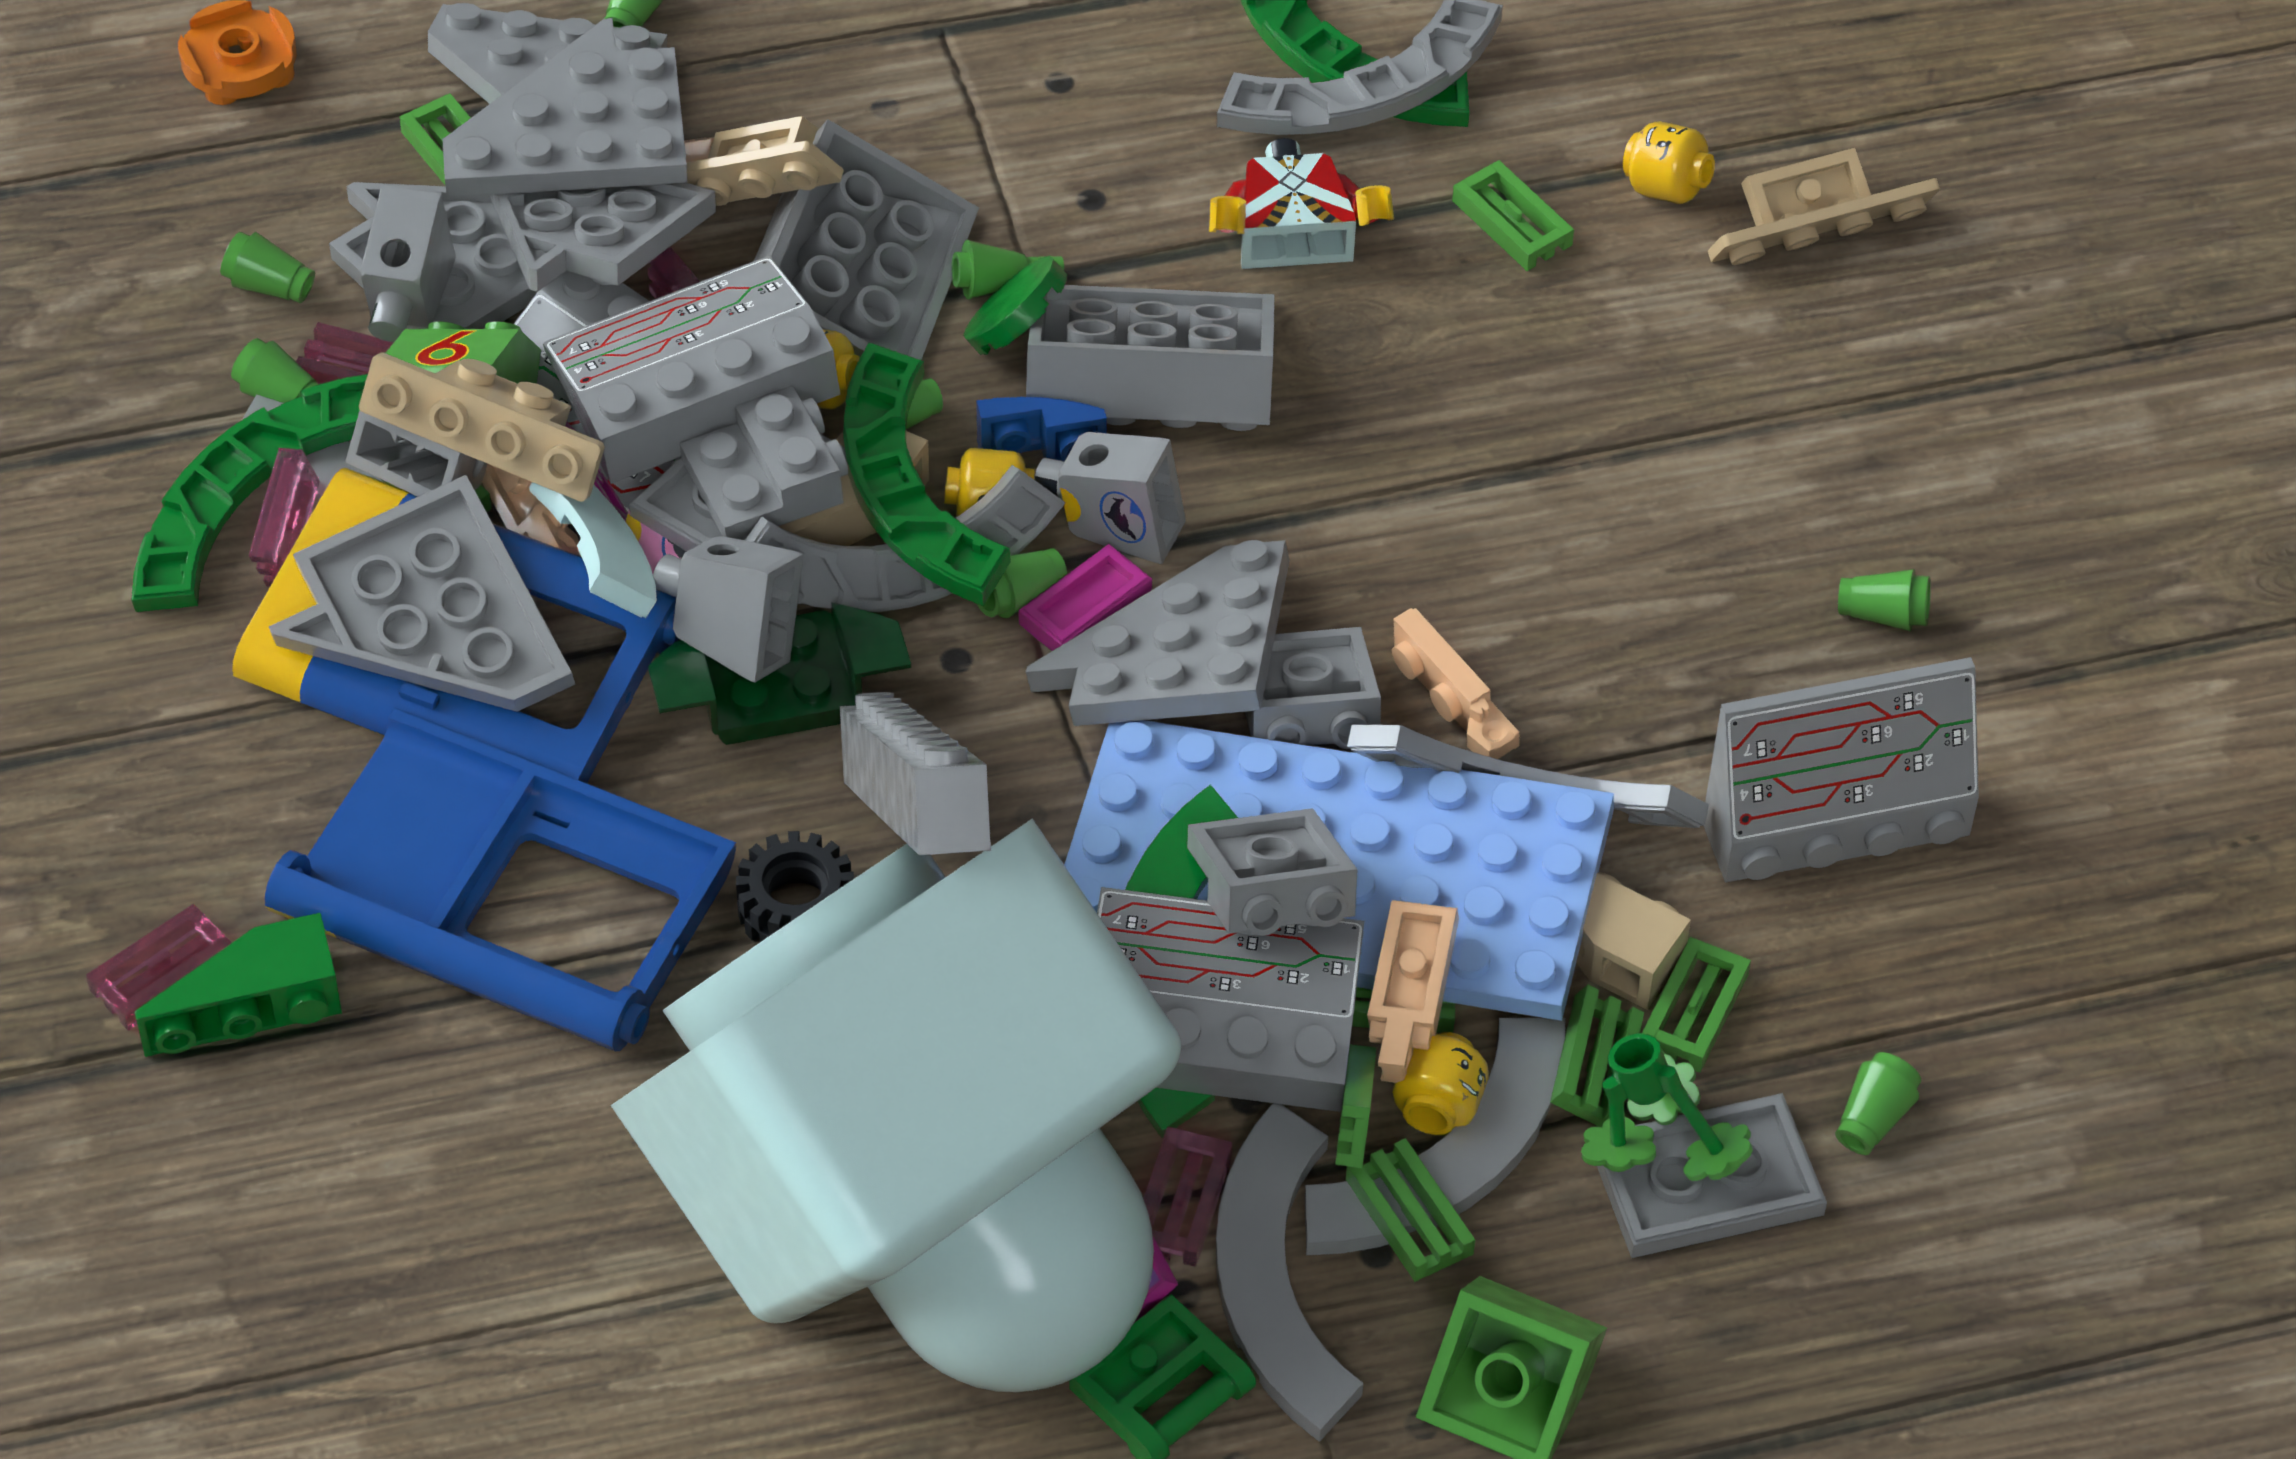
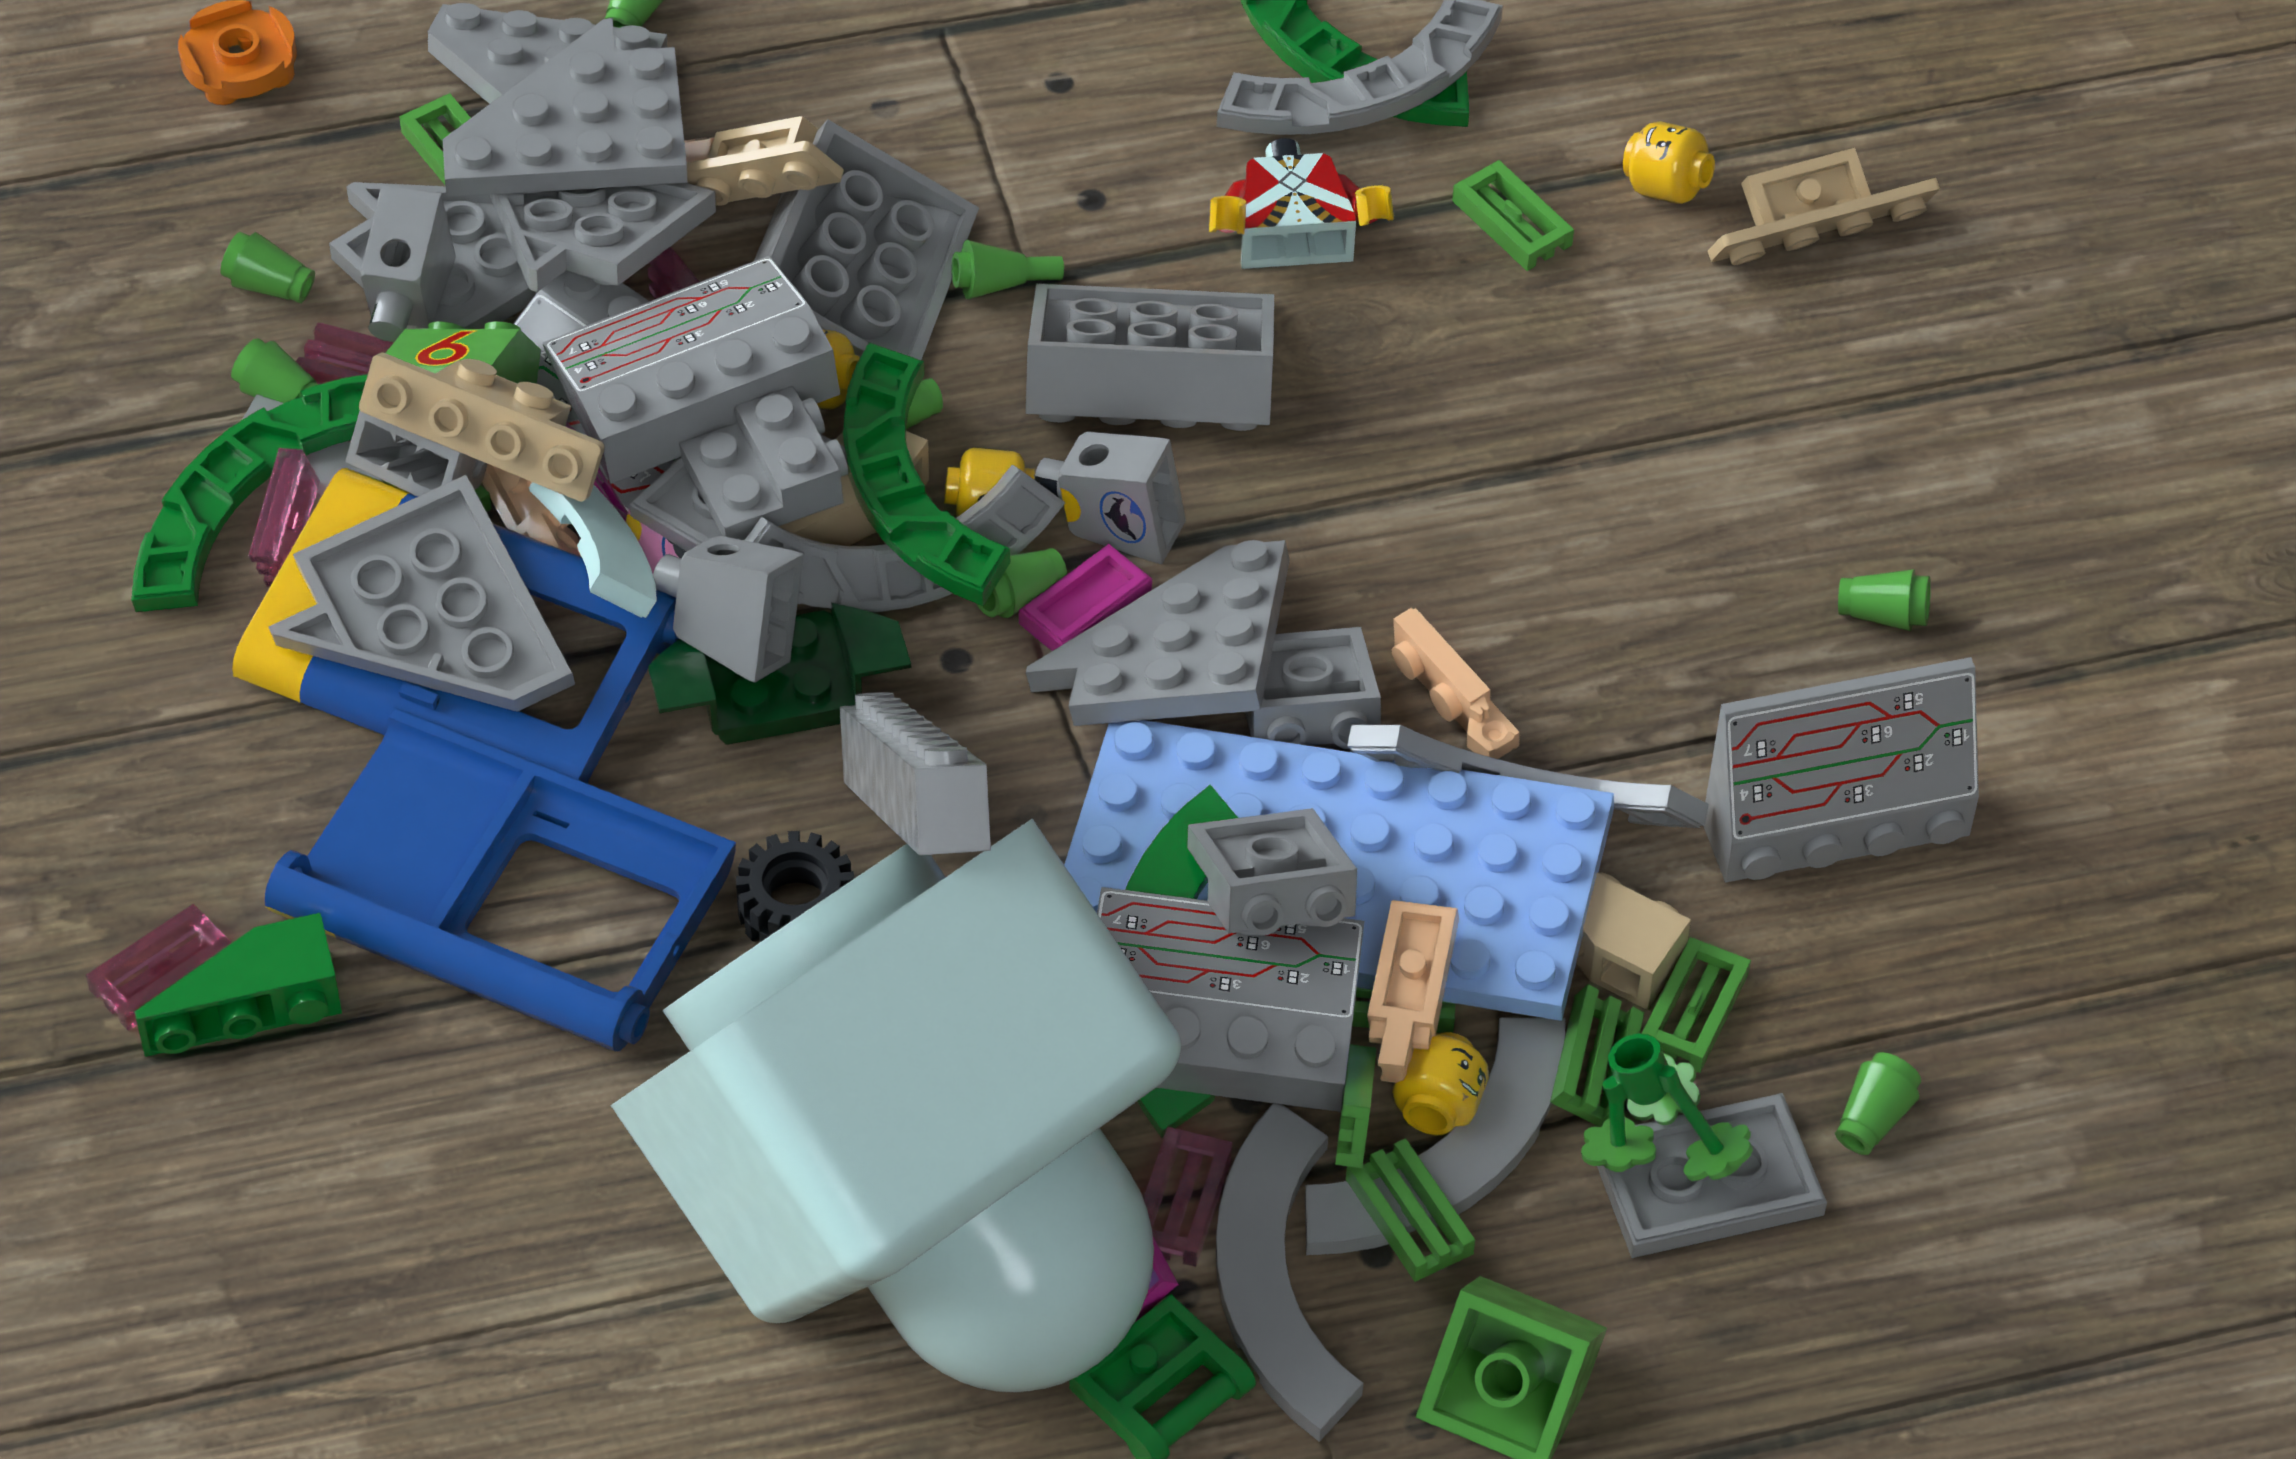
green tile [963,256,1067,355] -> none
blue slope [976,397,1107,462] -> none

